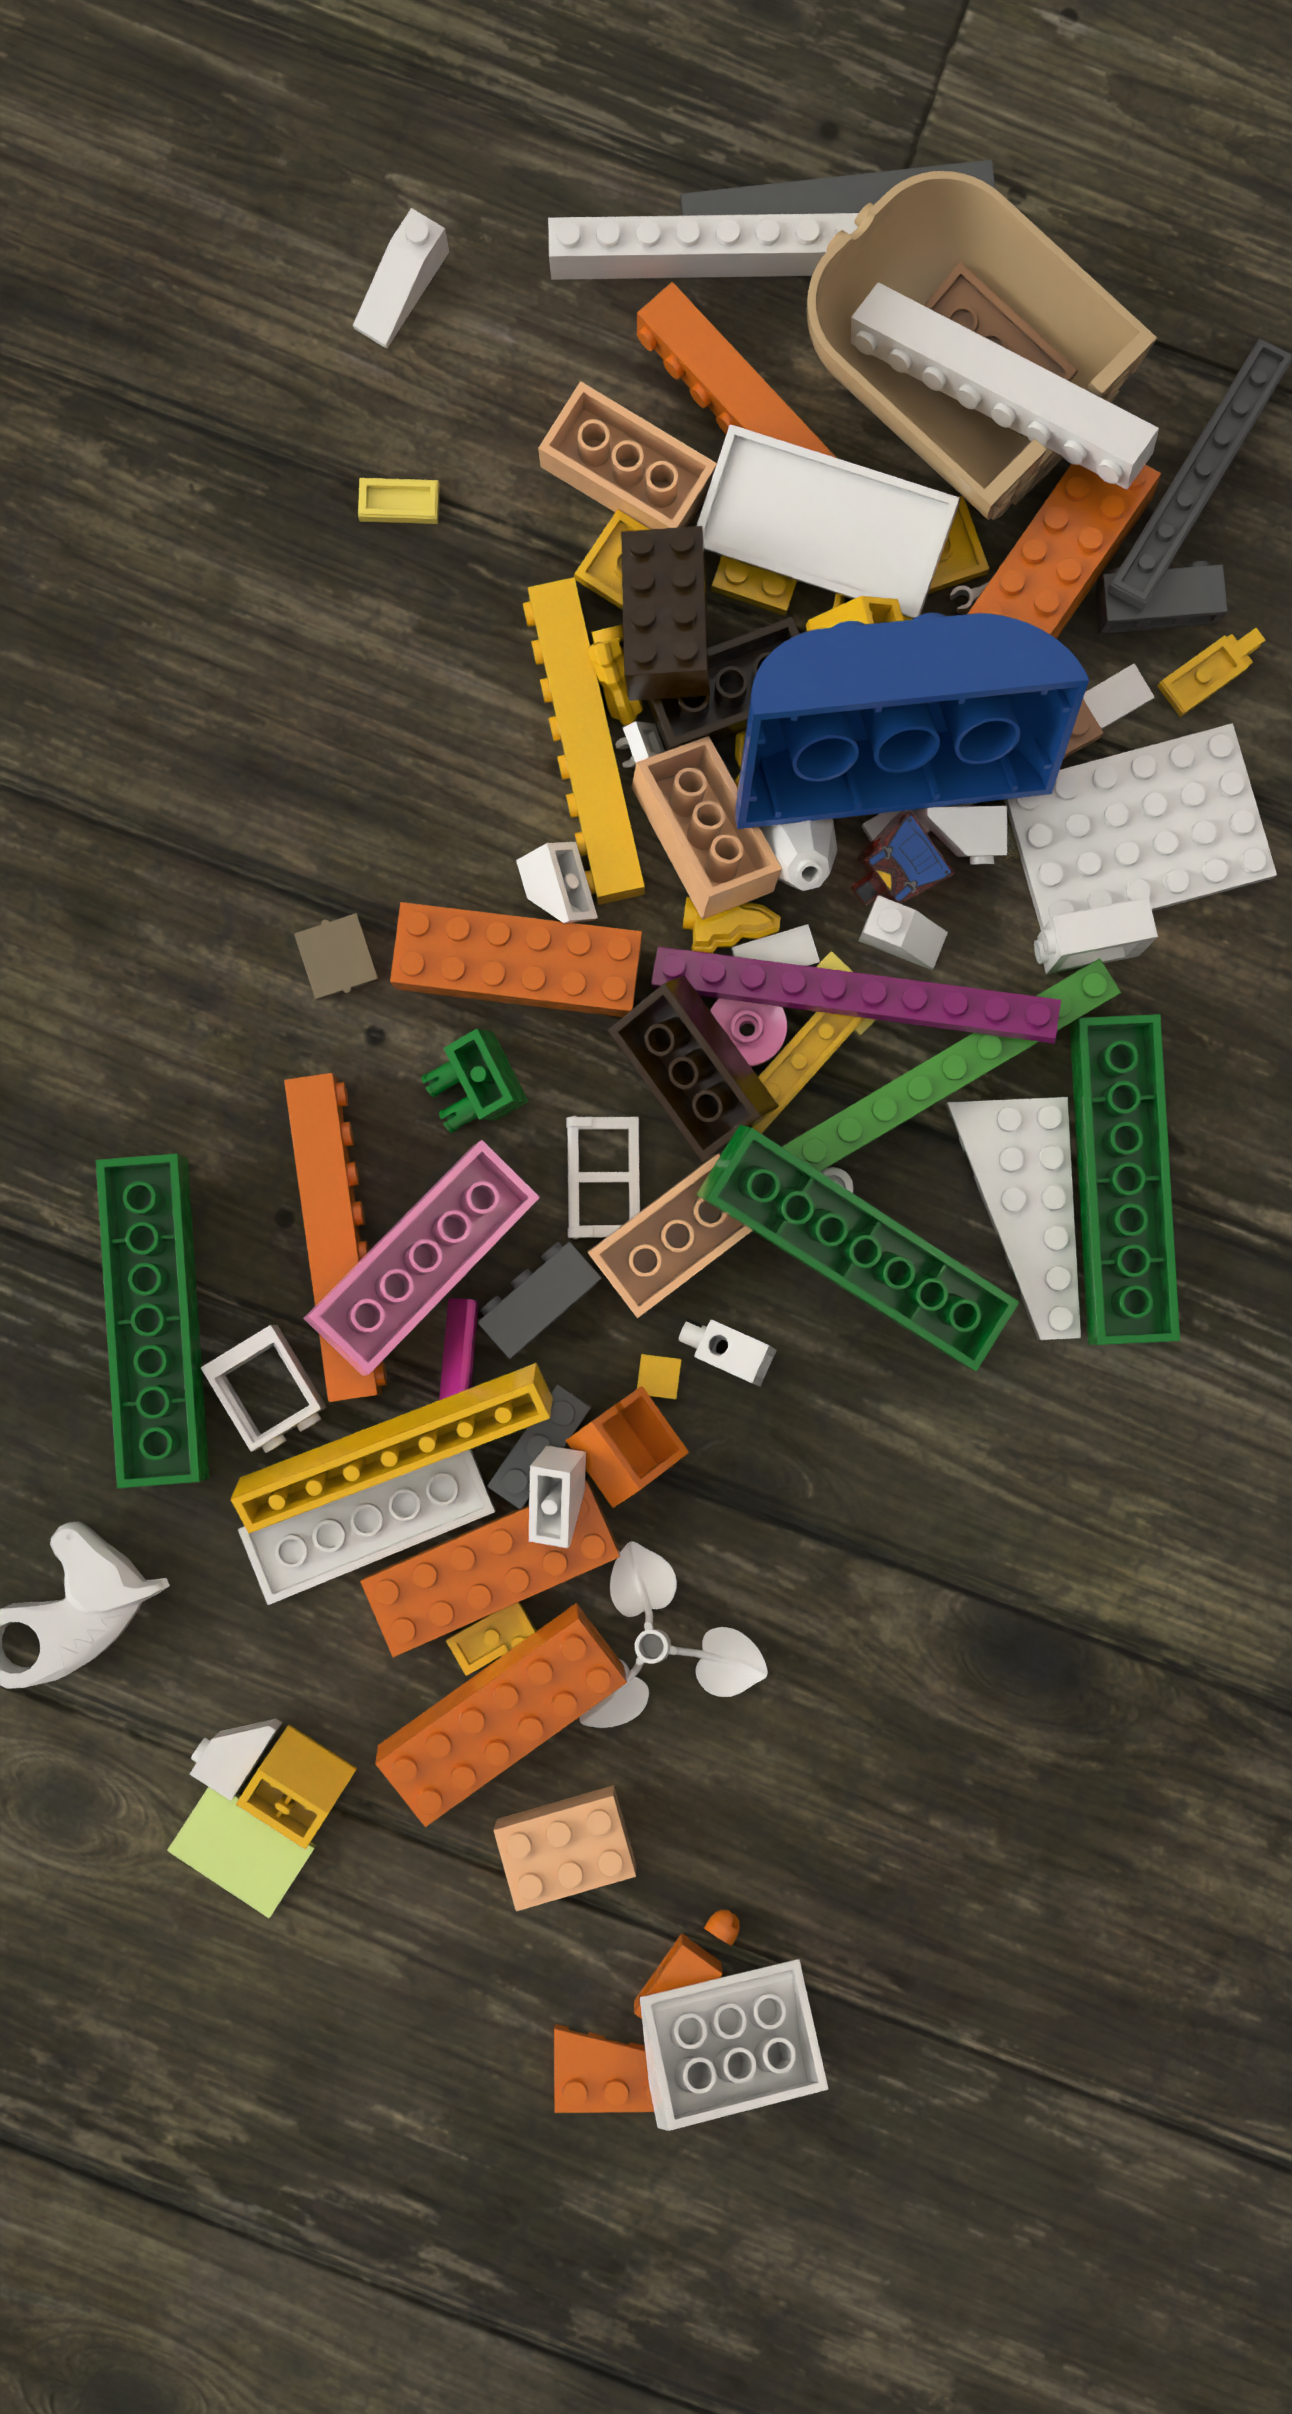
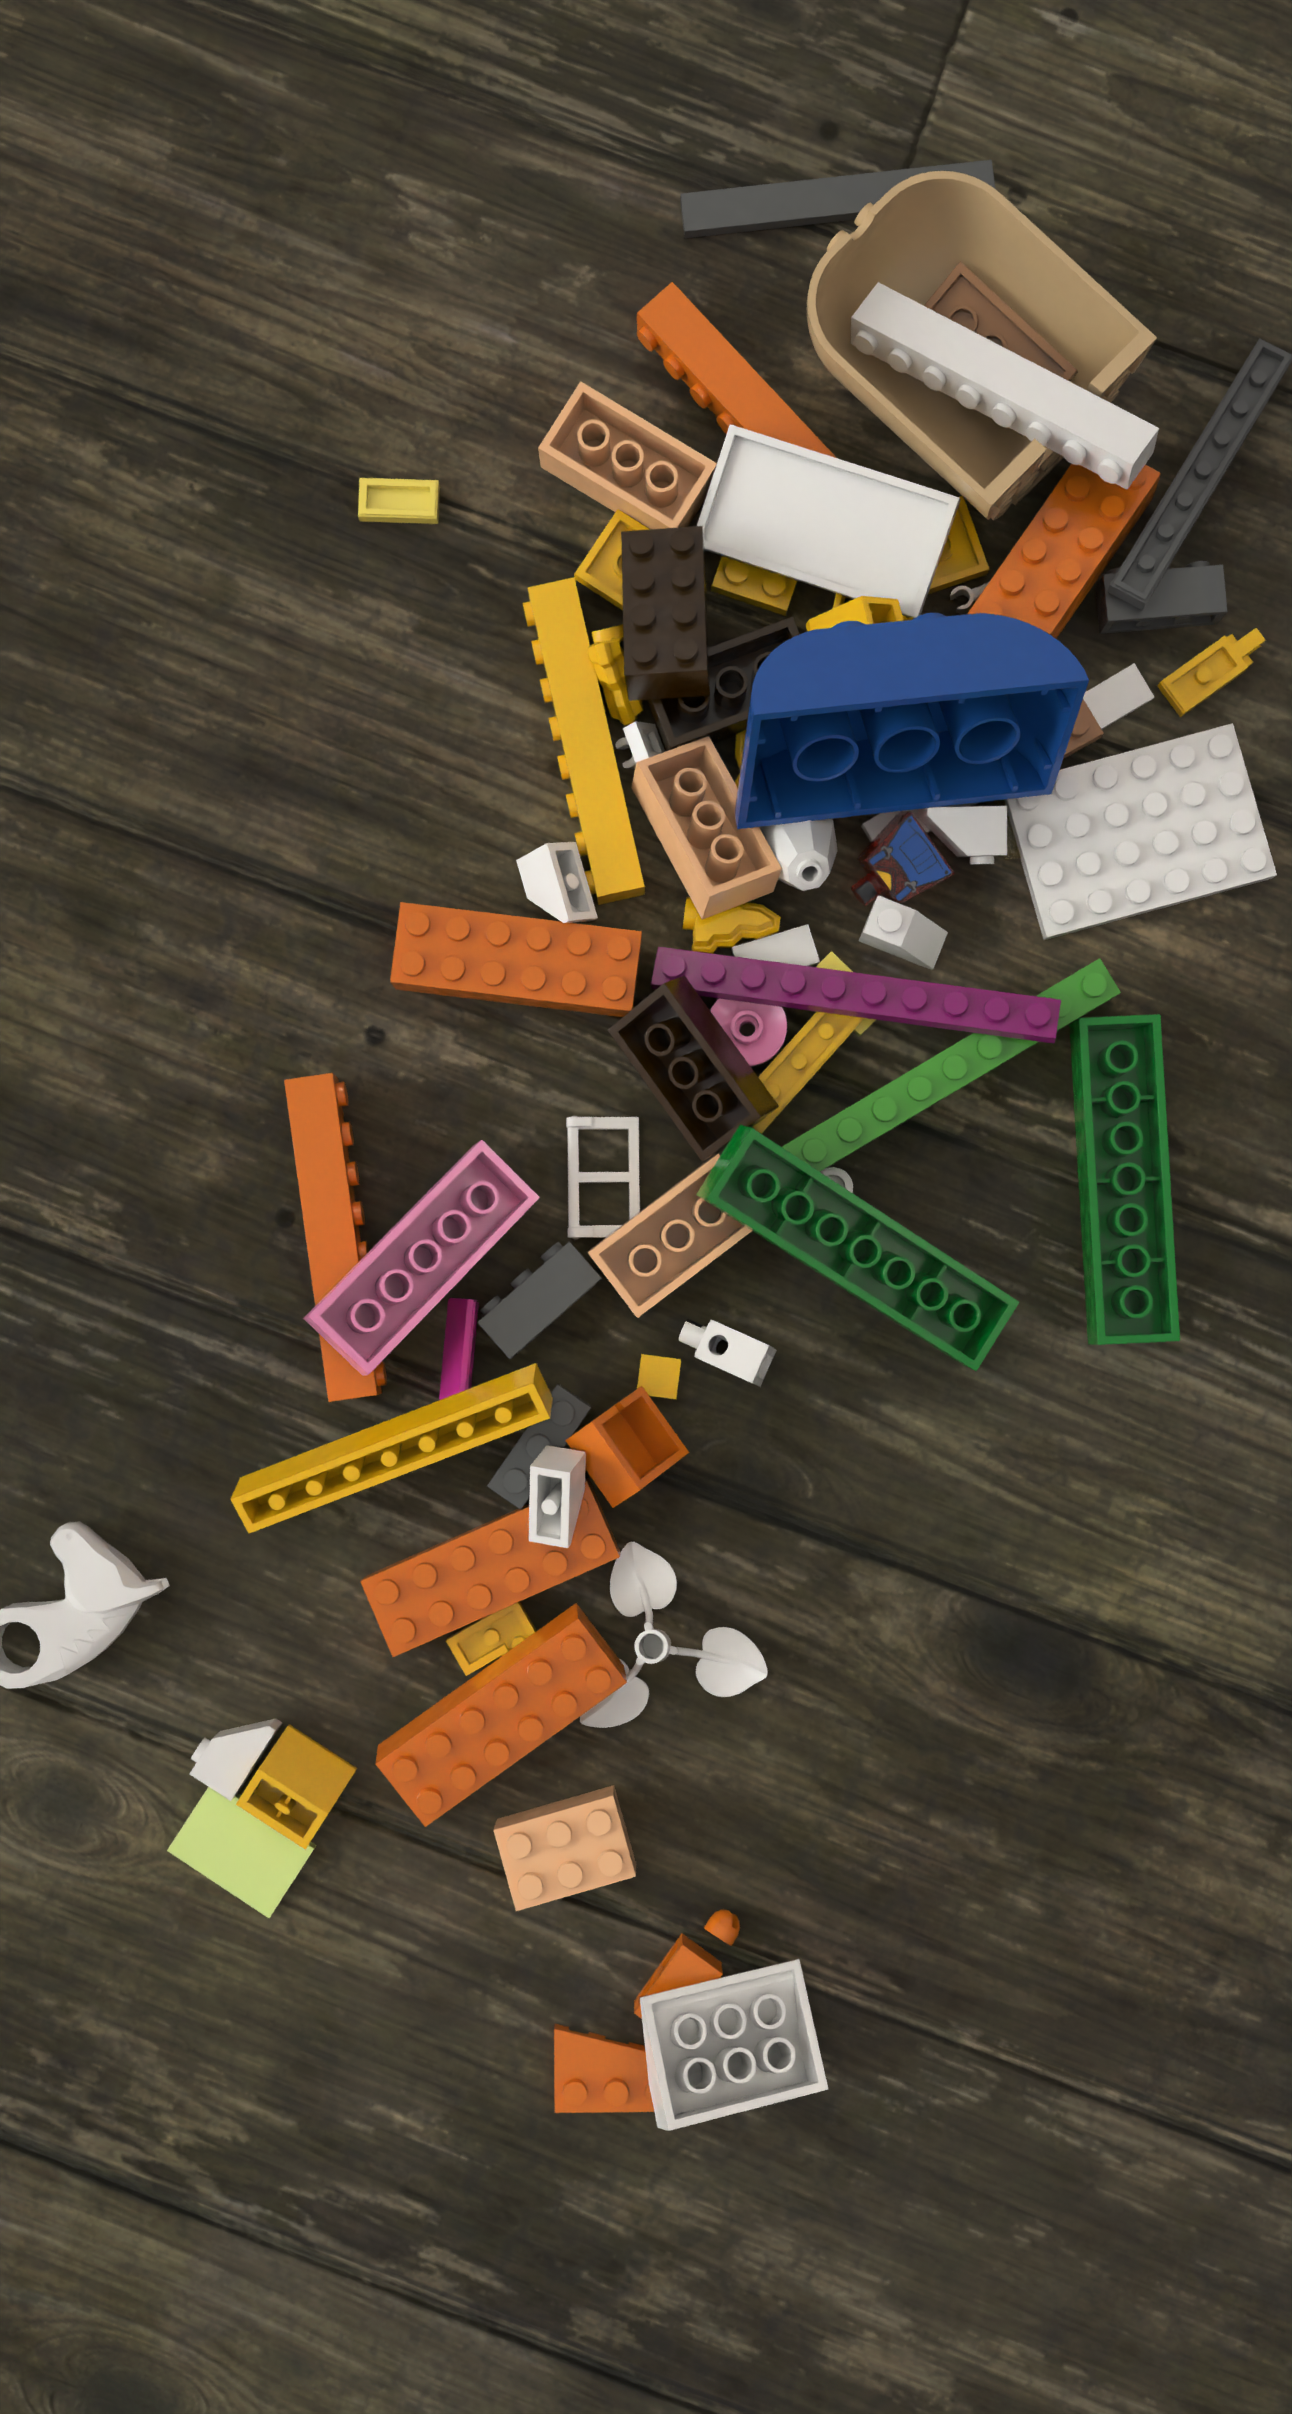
green brick [96,1153,209,1488] -> none
white window [201,1325,327,1453] -> none
white plate [238,1449,496,1605] -> none
dark tan piece [294,913,379,1000] -> none
white slope [353,208,449,349] -> none
green brick [421,1028,529,1133] -> none
white brick [548,213,859,280] -> none
white wing [945,1097,1081,1340] -> none
white window [1034,897,1158,974] -> none

